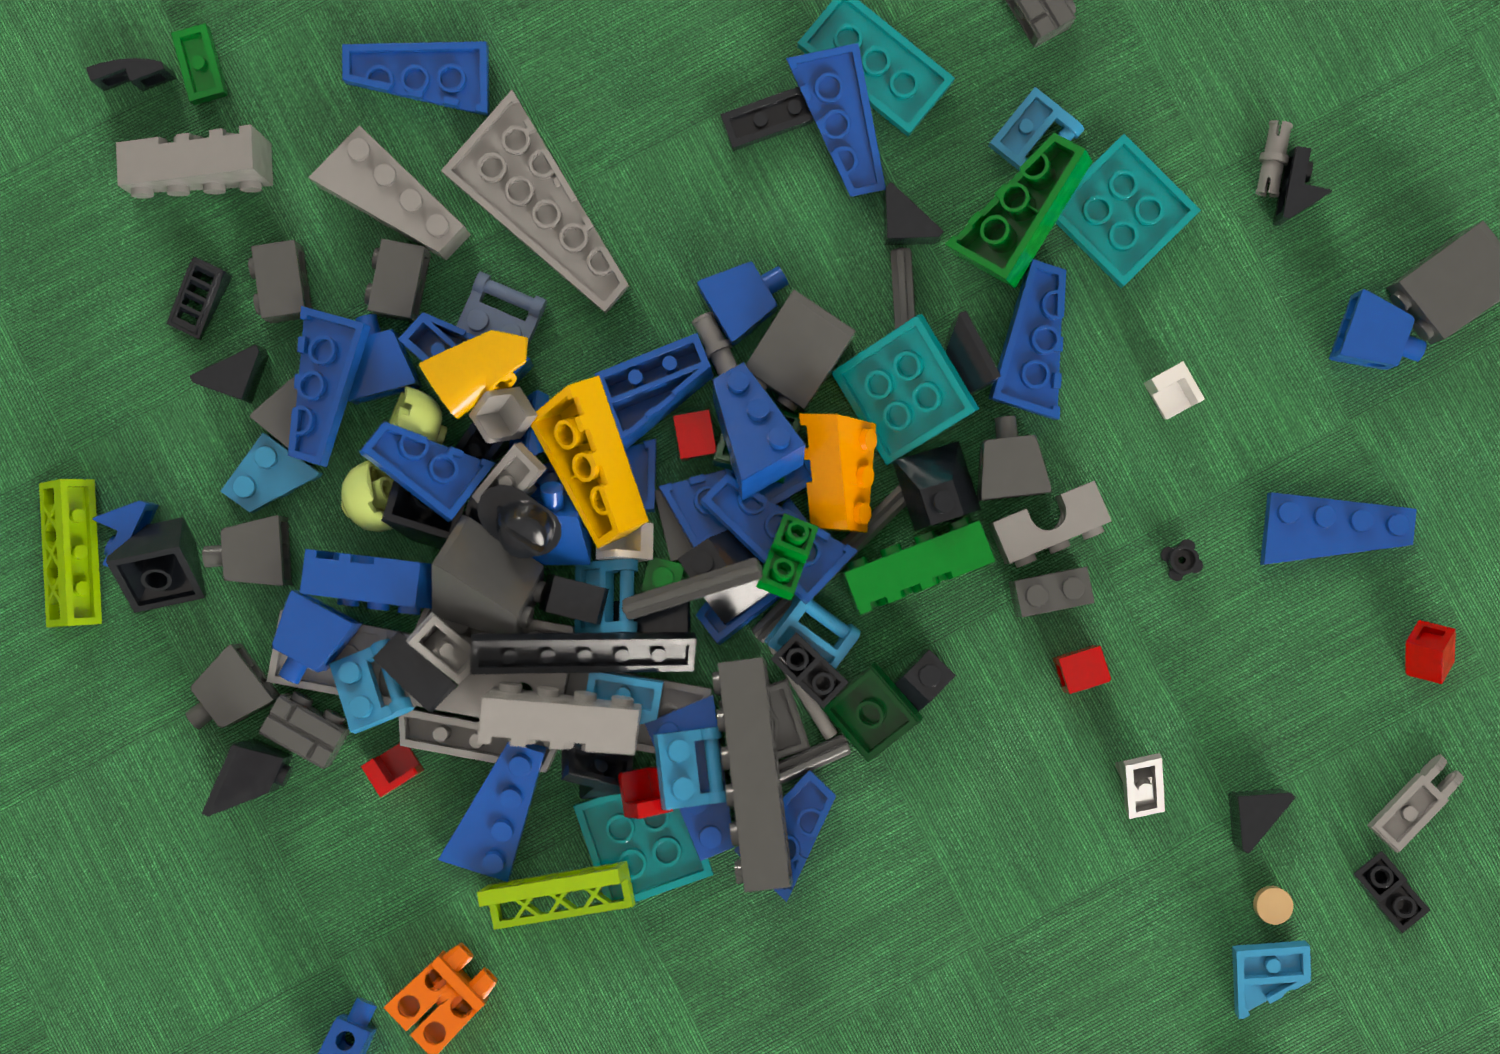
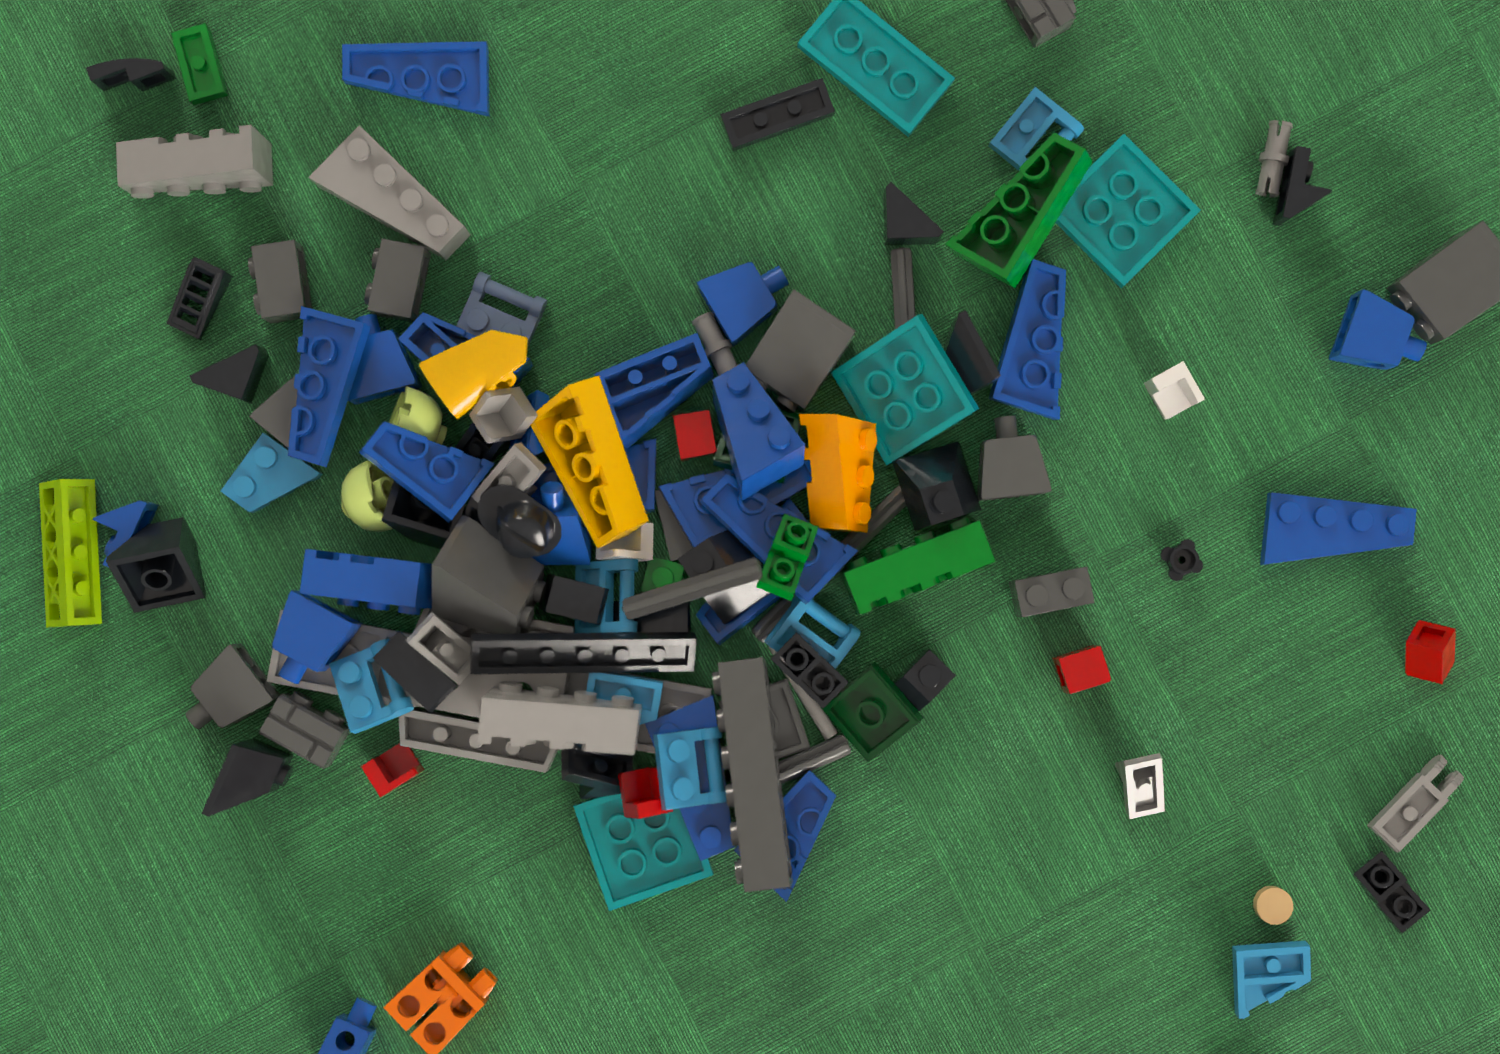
dark grey torso [202,515,293,586] -> none
blue wing [438,742,547,882] -> none
light grey wing [441,90,629,314] -> none
lime fence [477,861,636,930] -> none
blue wing [786,43,886,197] -> none
light grey arch [988,481,1112,568] -> none
black slope [1228,789,1296,854] -> none

